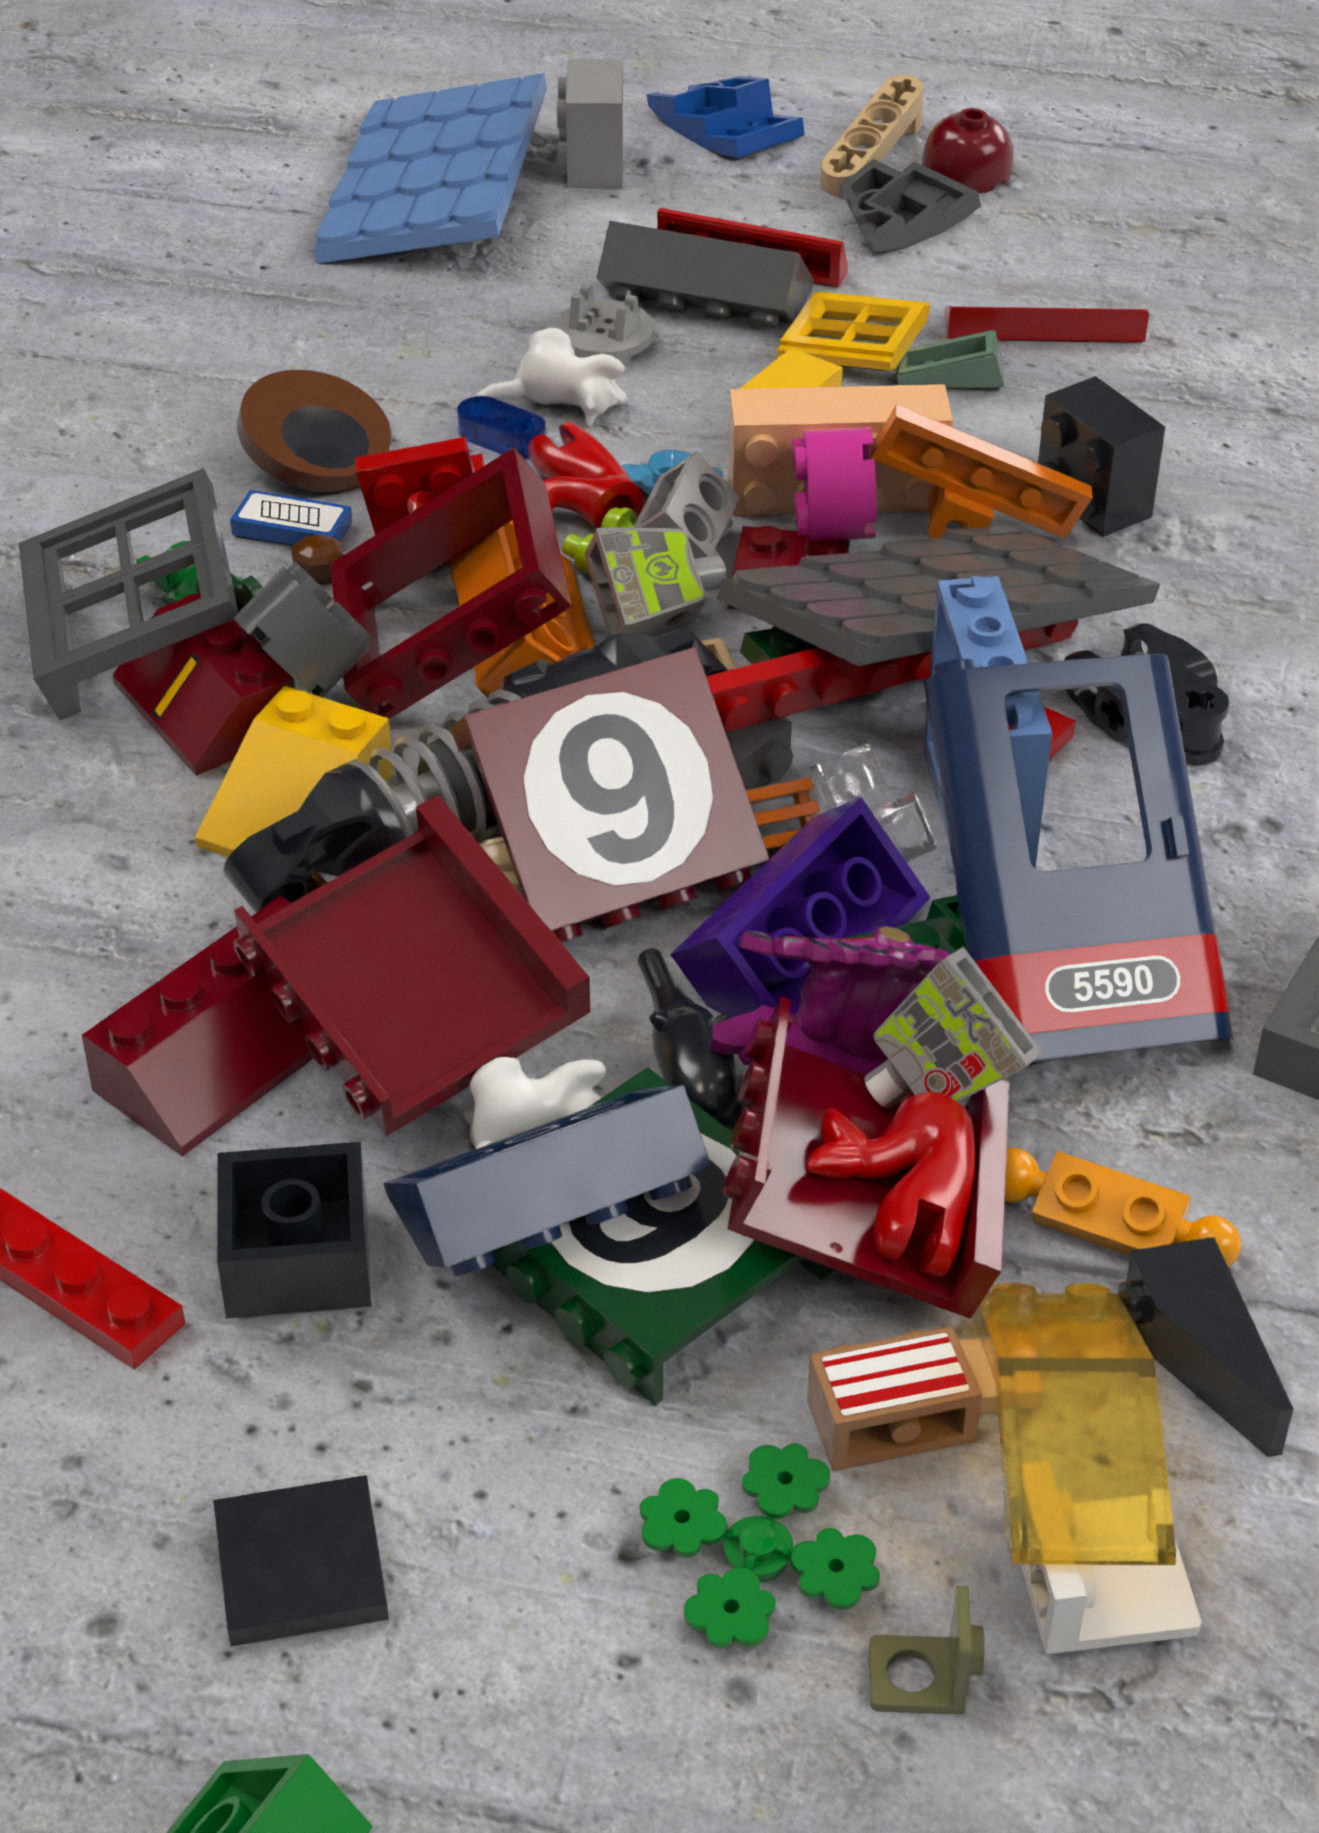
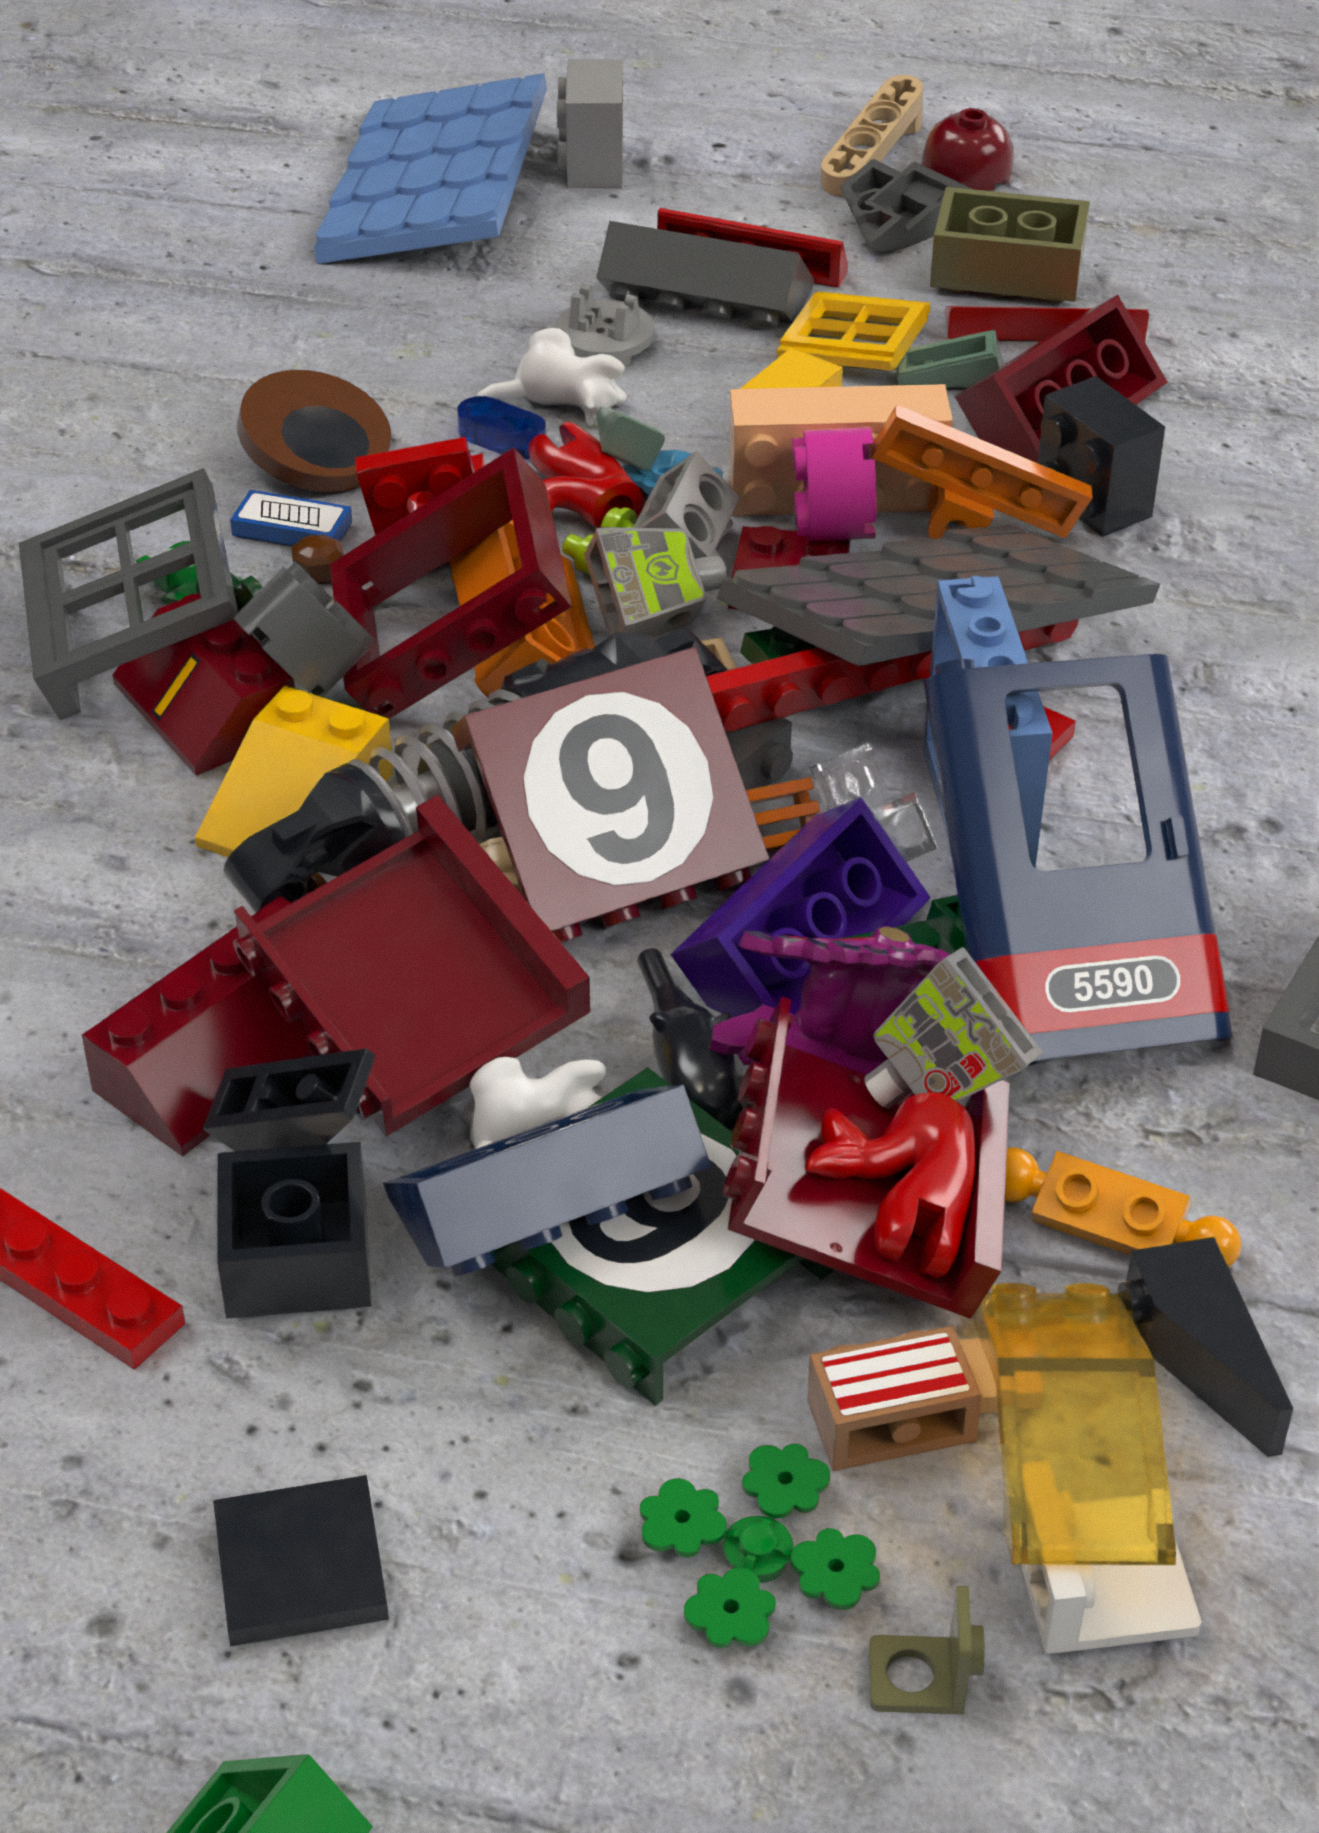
blue slope [647,76,805,158] -> none
black piece [1064,623,1230,765] -> none
none -> black slope [203,1048,376,1151]
none -> sand green slope [596,406,665,472]
none -> olive brick [930,187,1090,303]
none -> dark red slope [955,294,1168,463]

